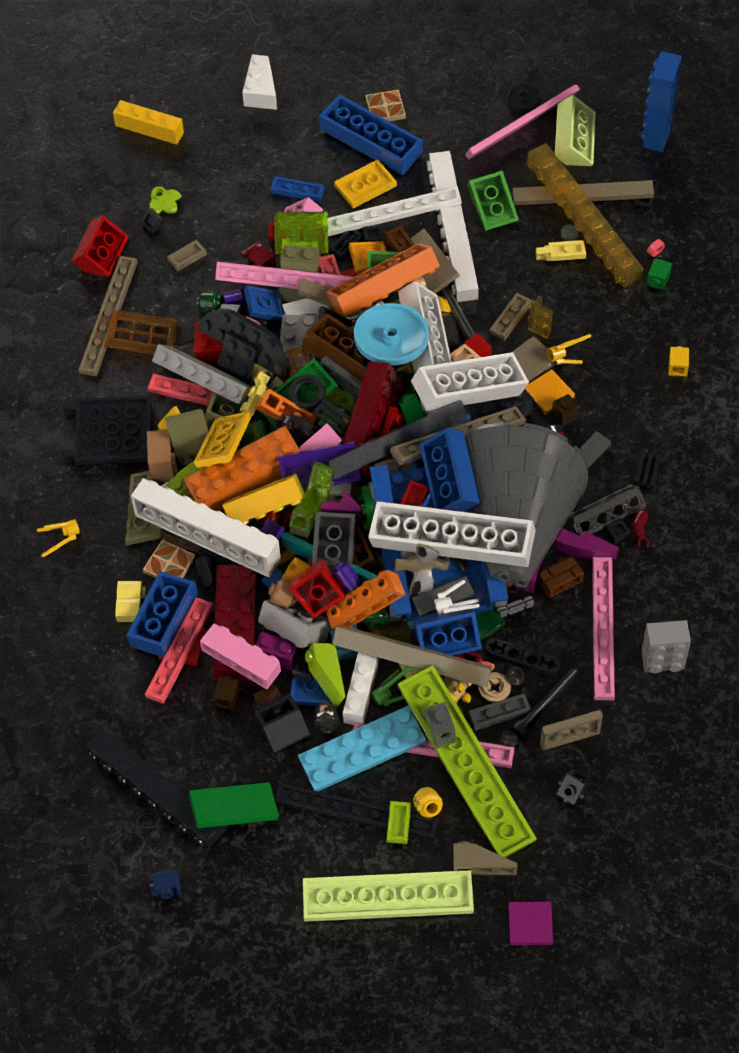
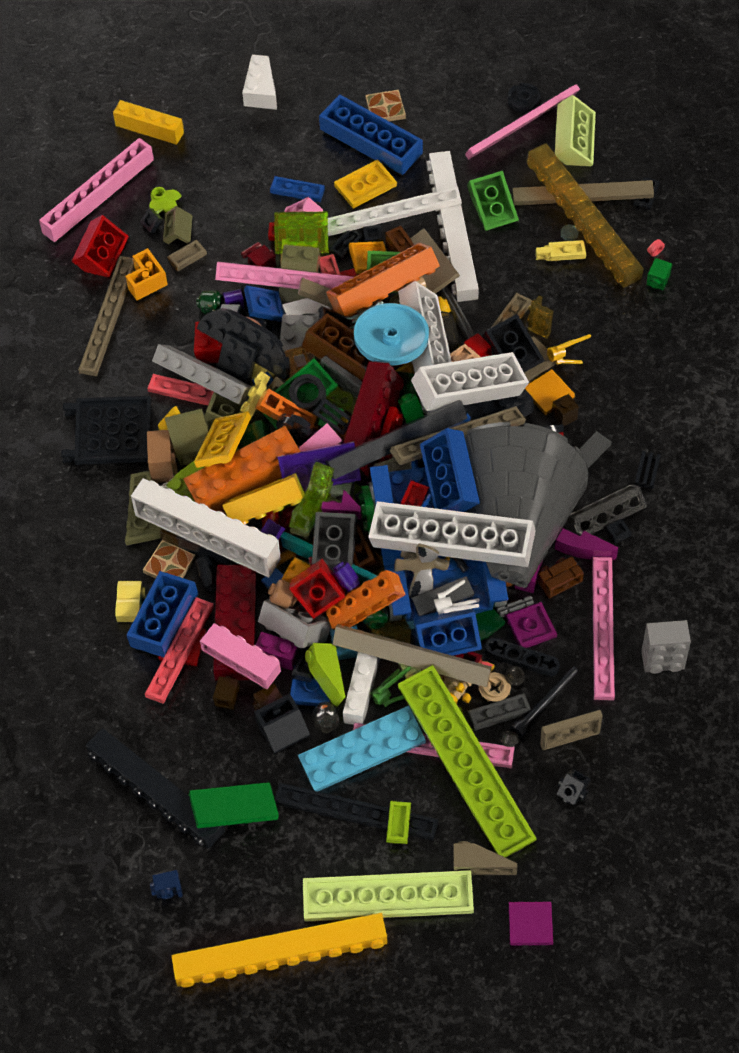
yellow plant [37,519,80,557] -> none
clear orange piece [105,310,177,354] -> none
yellow head [413,787,443,818] -> none
dark grey torso [423,702,456,749] -> none
dark red arm [633,510,649,550] -> none
blue brick [641,51,682,152] -> none
yellow brick [668,346,689,377] -> none
none -> bright pink brick [39,138,154,242]
none -> light orange brick [125,248,168,301]
none -> olive panel [163,206,192,244]
none -> yellow brick [171,913,387,987]
none -> black slope [483,314,545,373]
none -> magenta tile [505,602,557,648]

